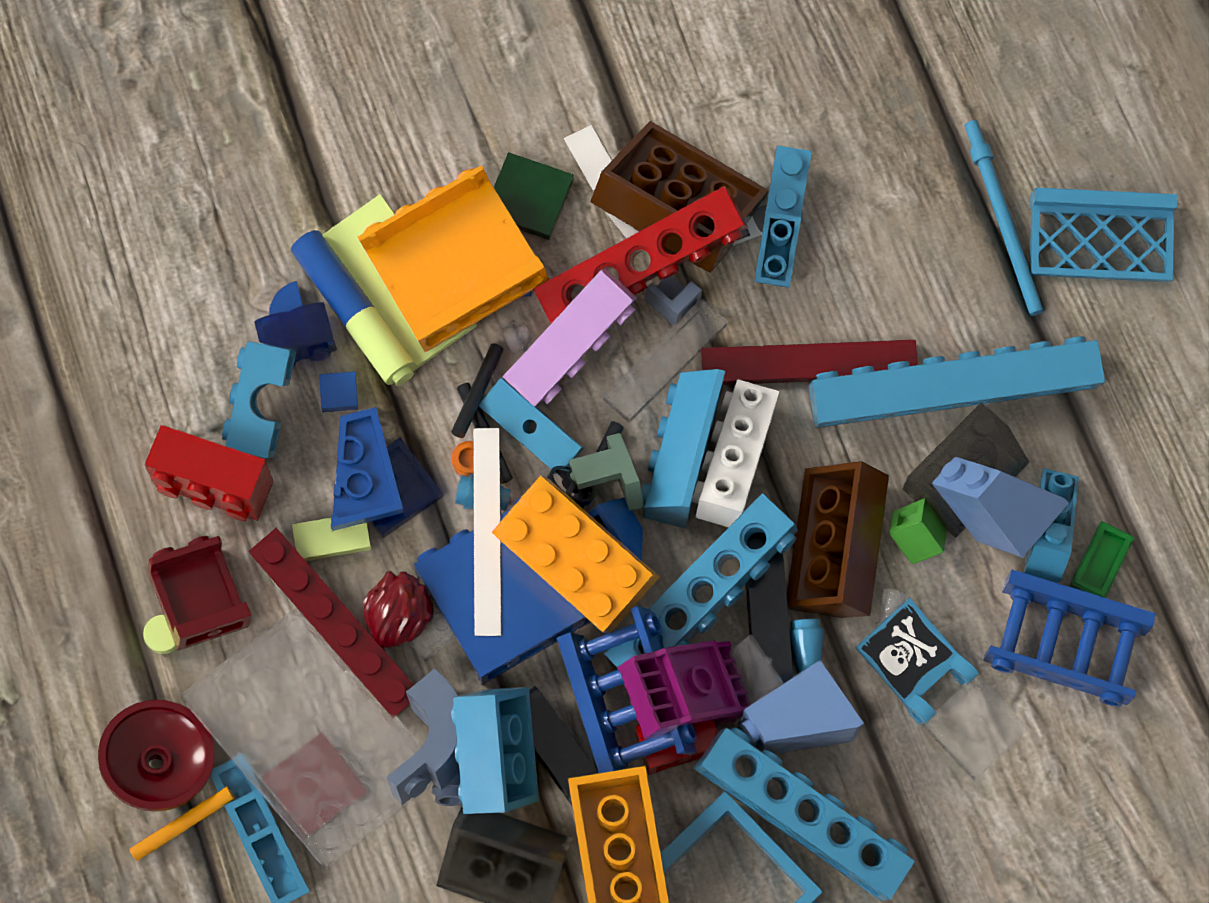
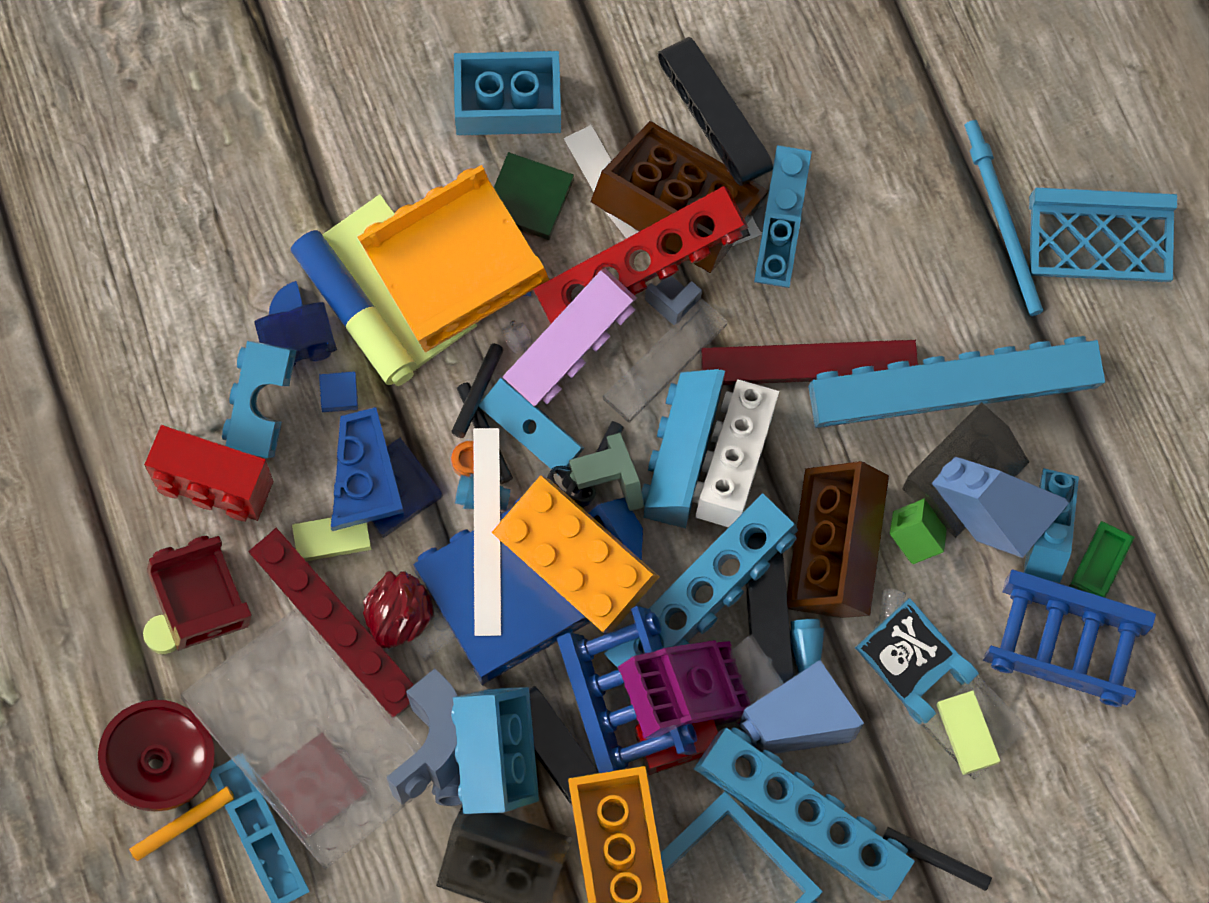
none -> dark azure brick [454,51,561,135]
none -> black beam [658,37,773,186]
none -> black bar [882,827,992,891]
none -> yellowish green tile [936,691,1000,775]

